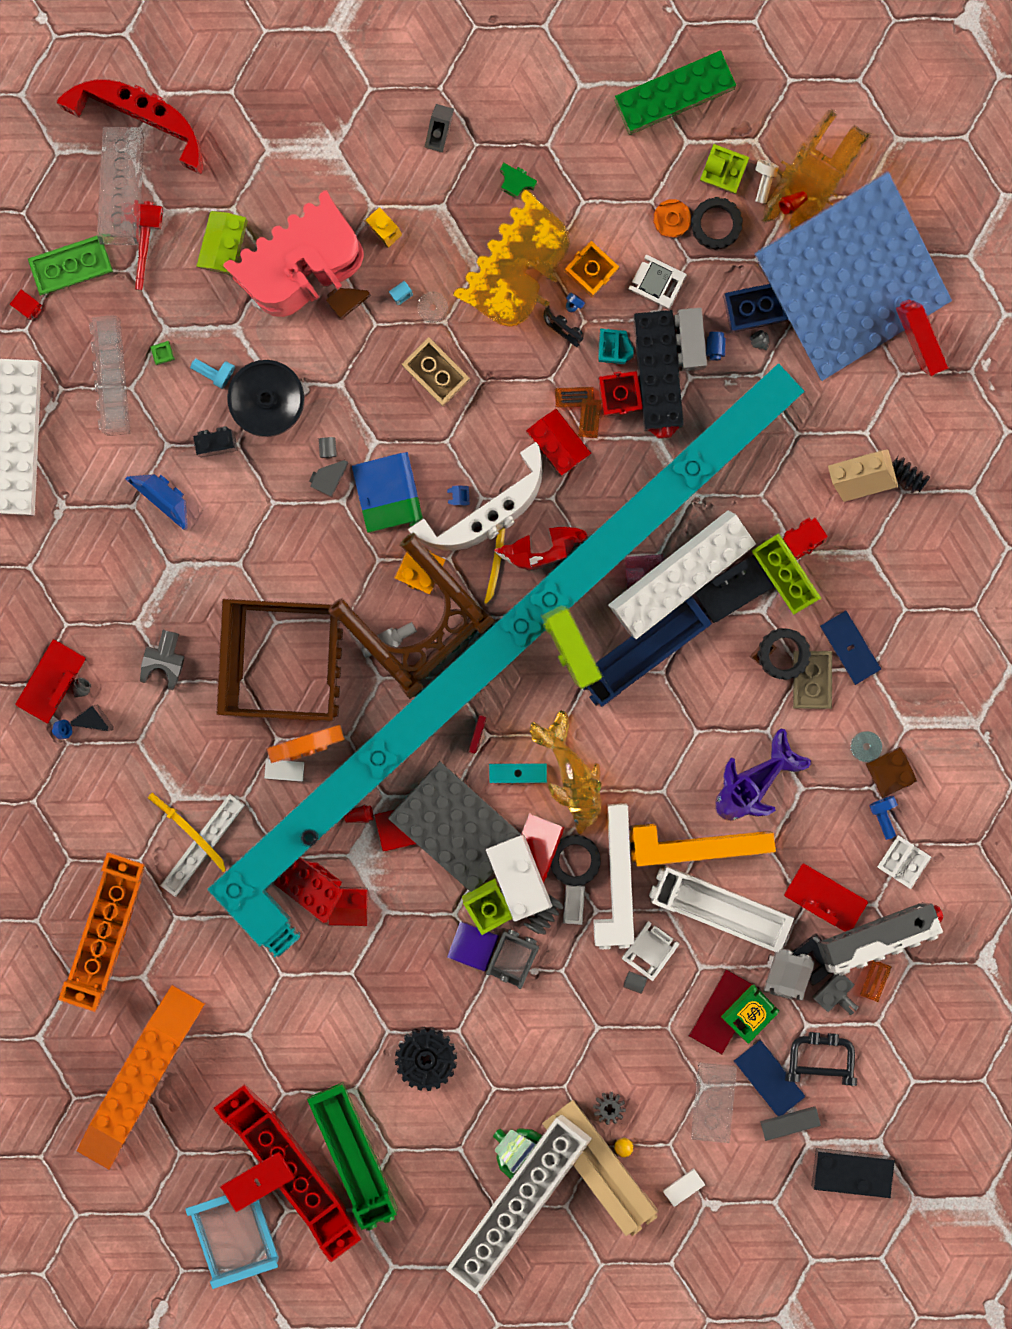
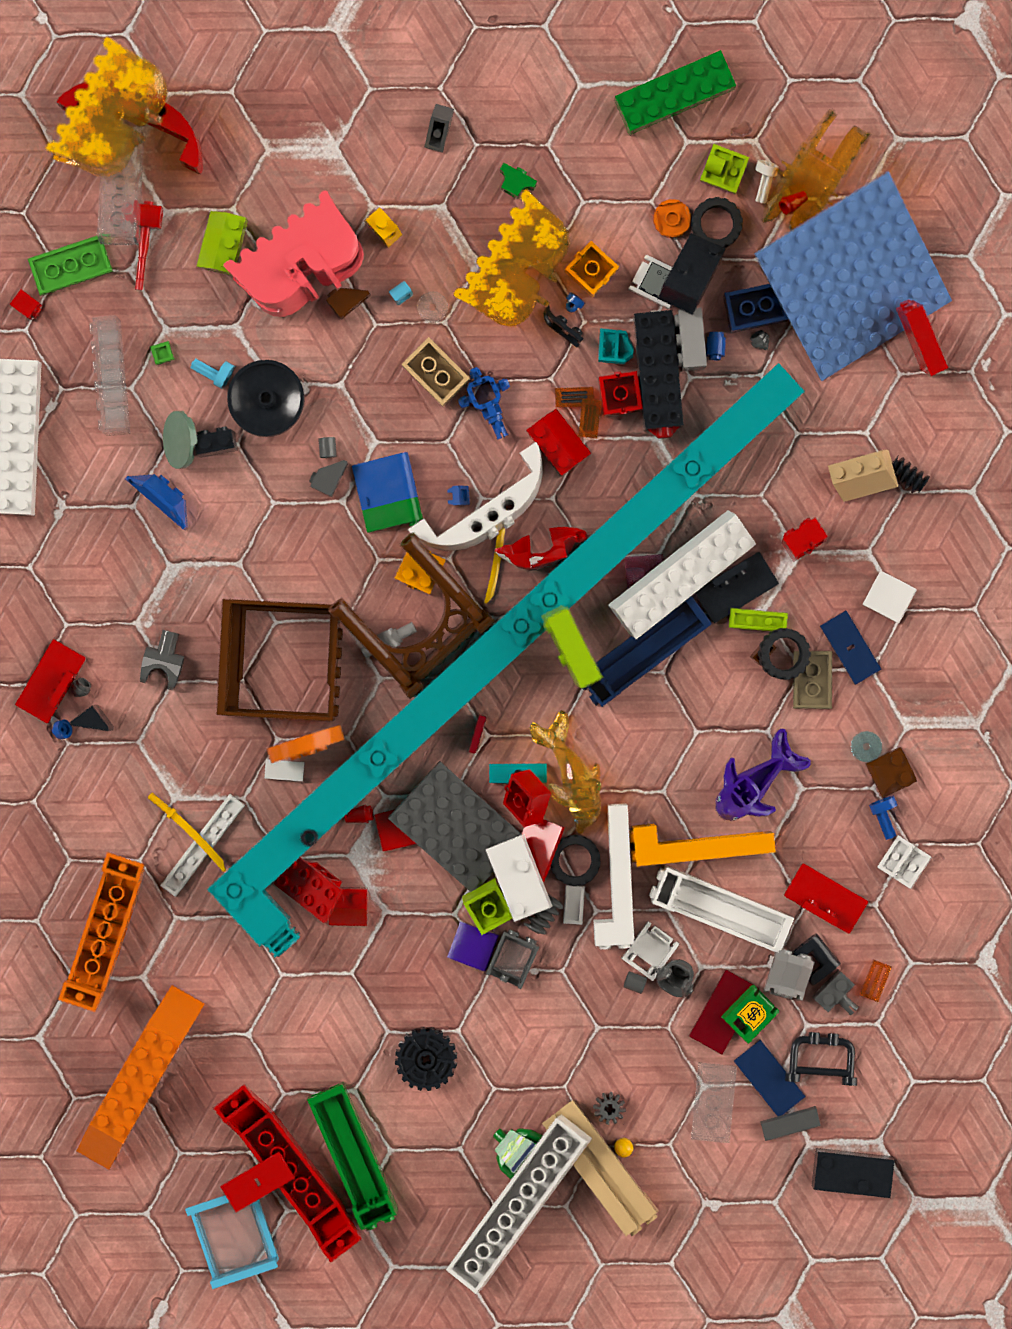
white tile [663,1168,705,1207] -> none
lime slope [752,533,821,615] -> none
dark grey piece [817,902,943,975] -> none
none -> clear yellow animal [46,37,168,177]
none -> sand green tile [163,411,197,469]
none -> blue piece [458,367,510,440]
none -> red brick [503,769,551,827]
none -> dark grey helmet [656,959,694,997]
none -> black brick [658,233,726,315]
none -> lime tile [729,608,788,631]
none -> white slope [863,571,917,623]

